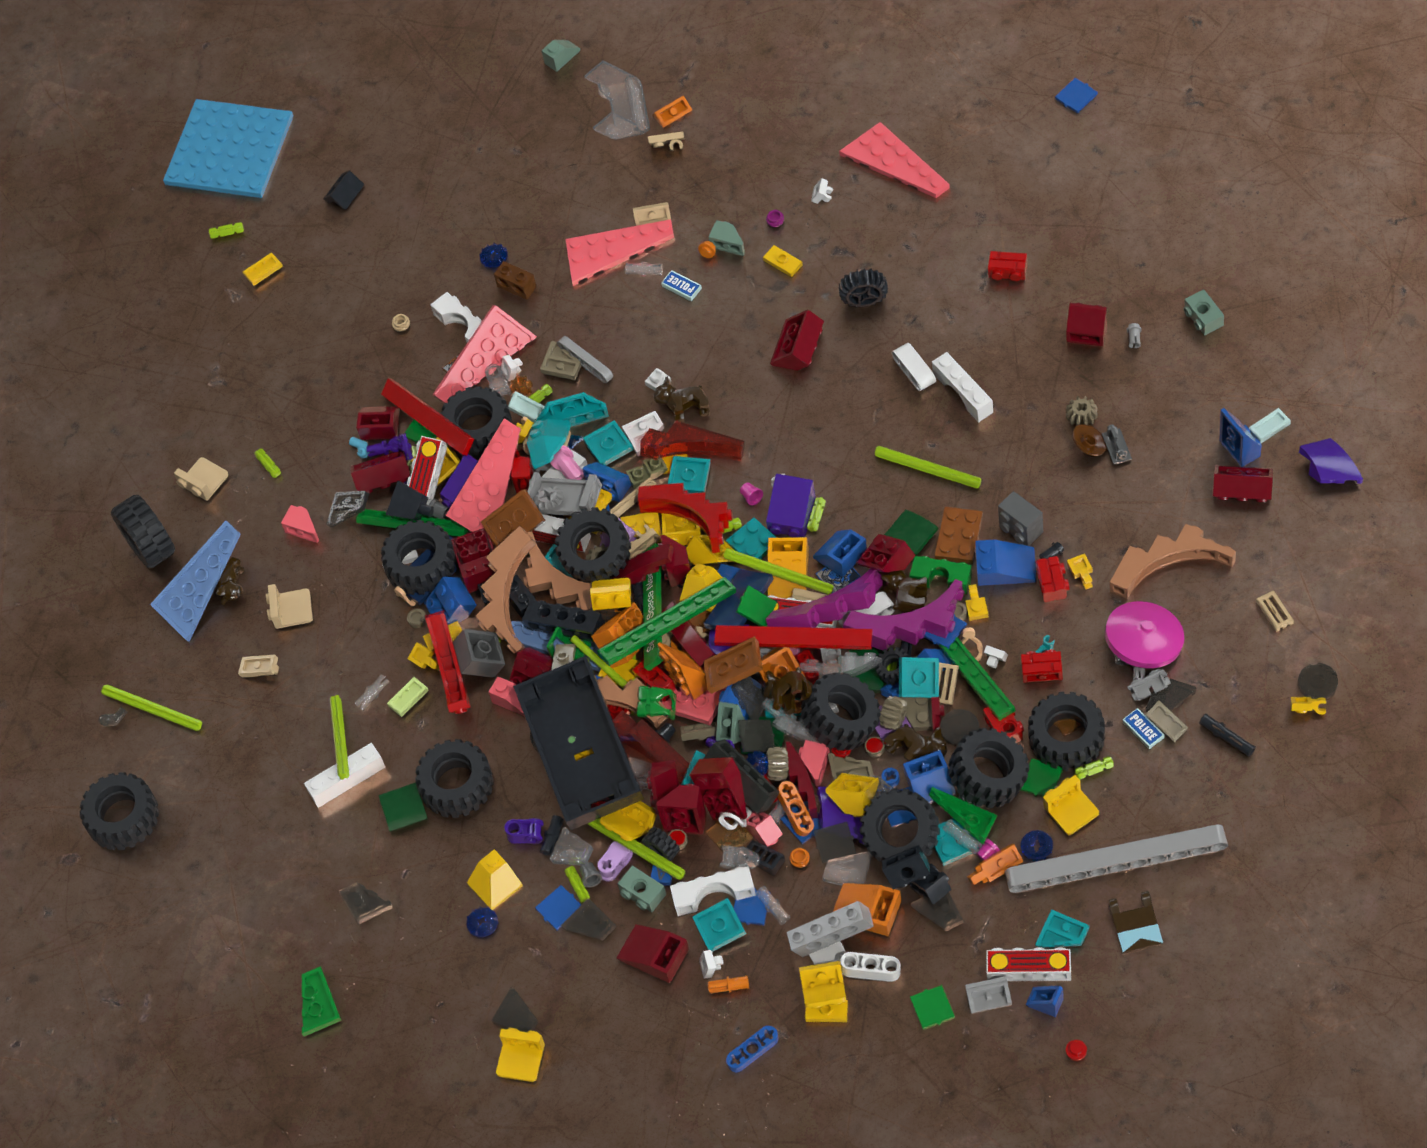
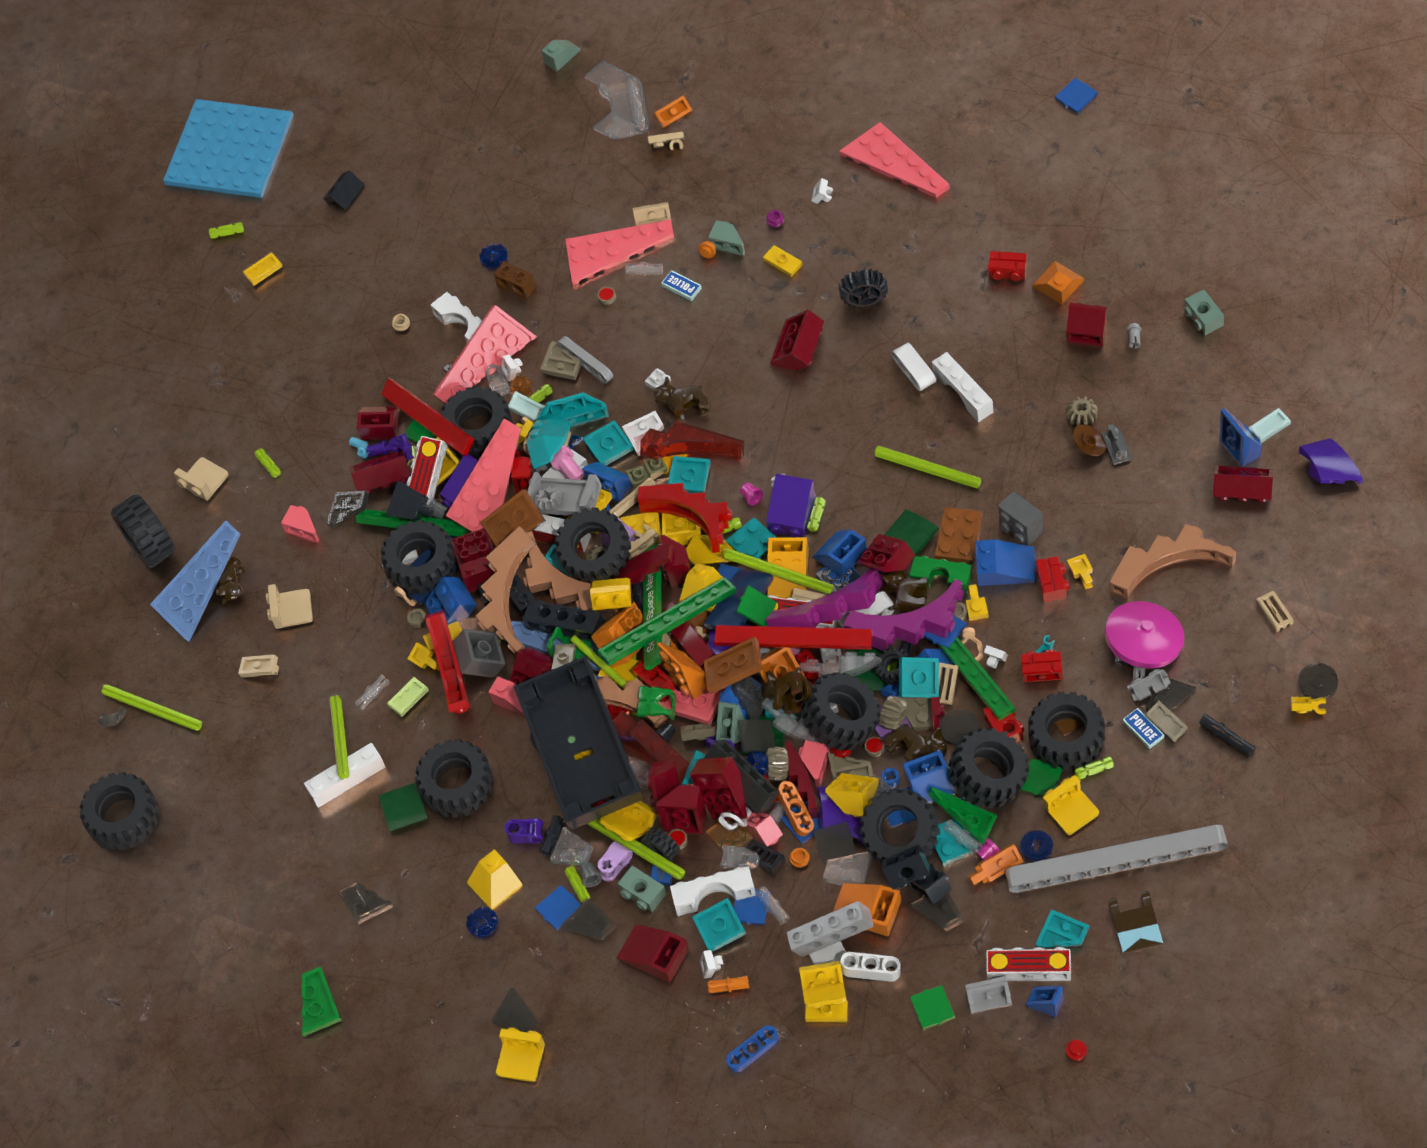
black pin [1039,542,1065,559] -> none
none -> tile [597,287,616,305]
none -> orange slope [1032,261,1084,304]

